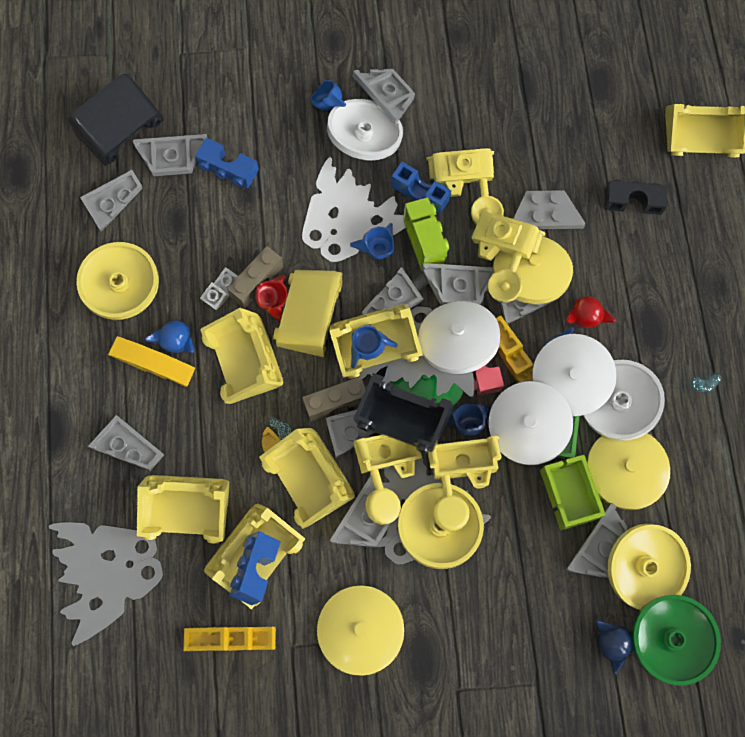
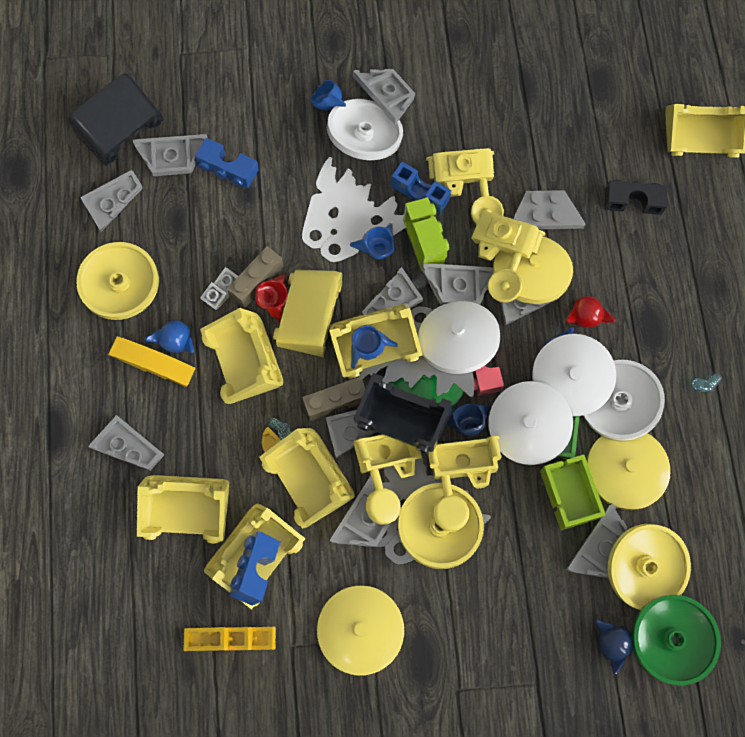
light grey piece [49,522,163,646] -> none
yellow slope [496,316,534,383] -> none

